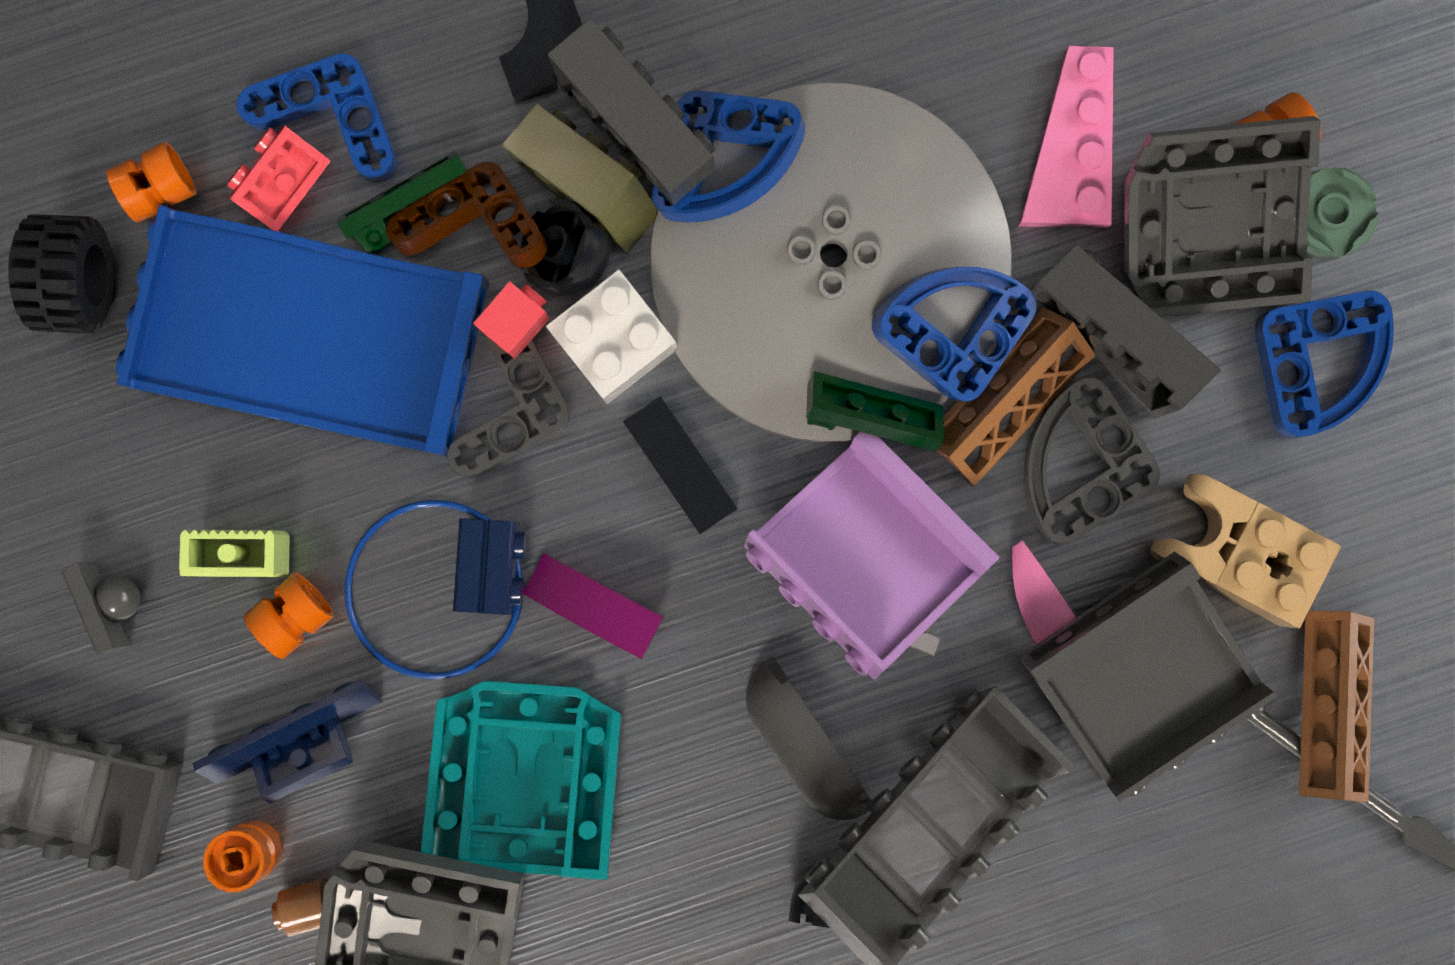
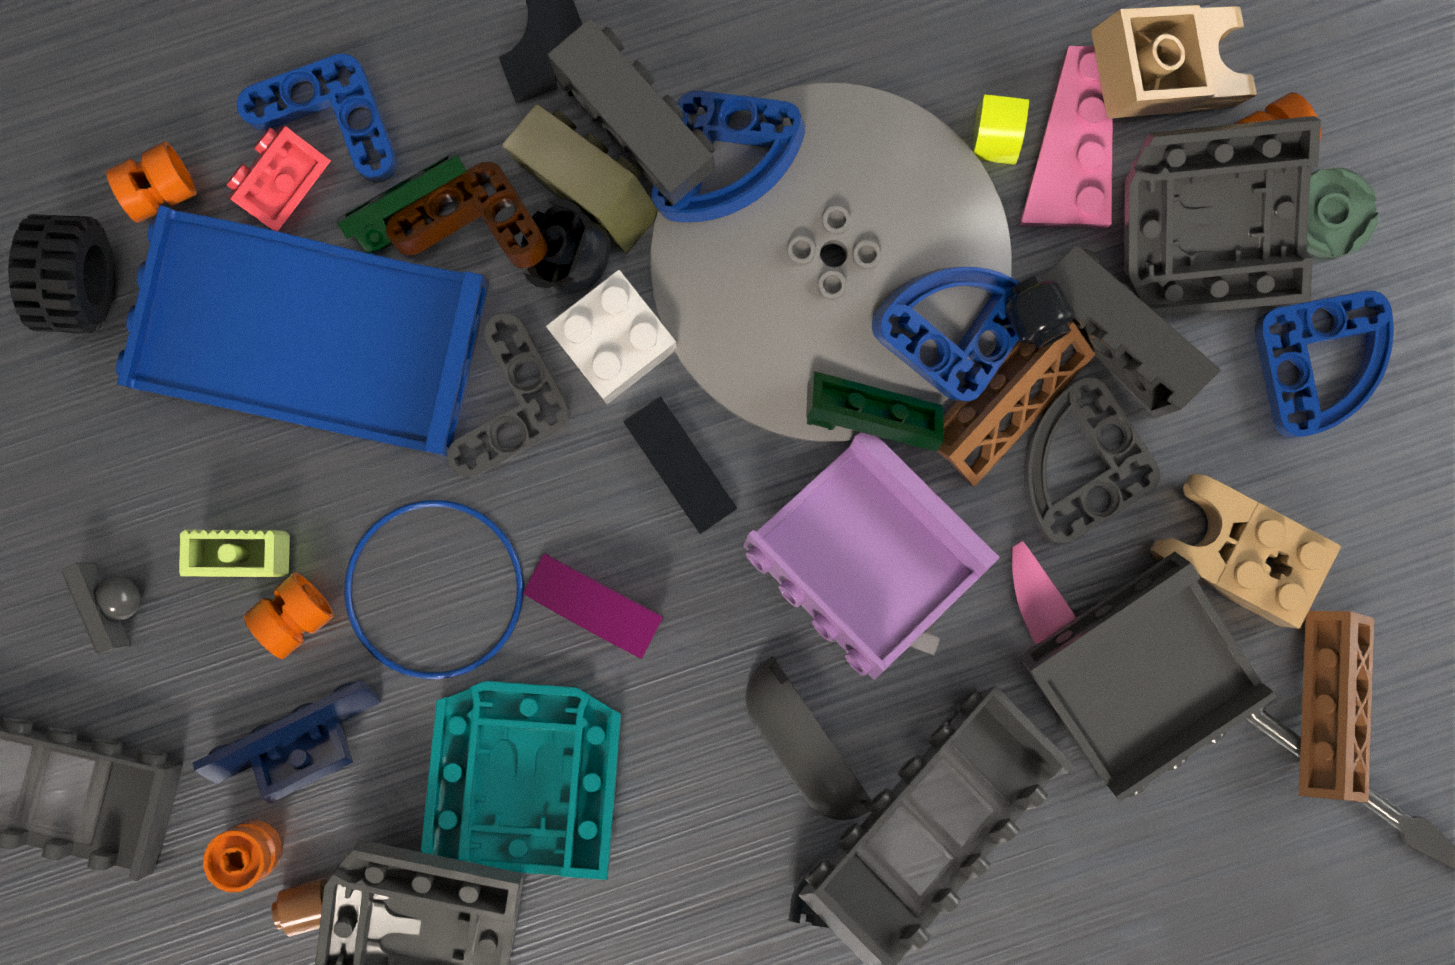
dark blue brick [453,518,527,615] -> none
coral brick [473,281,550,359] -> none
none -> neon yellow brick [972,94,1029,165]
none -> black head [1004,276,1075,349]
none -> tan brick [1091,5,1257,119]

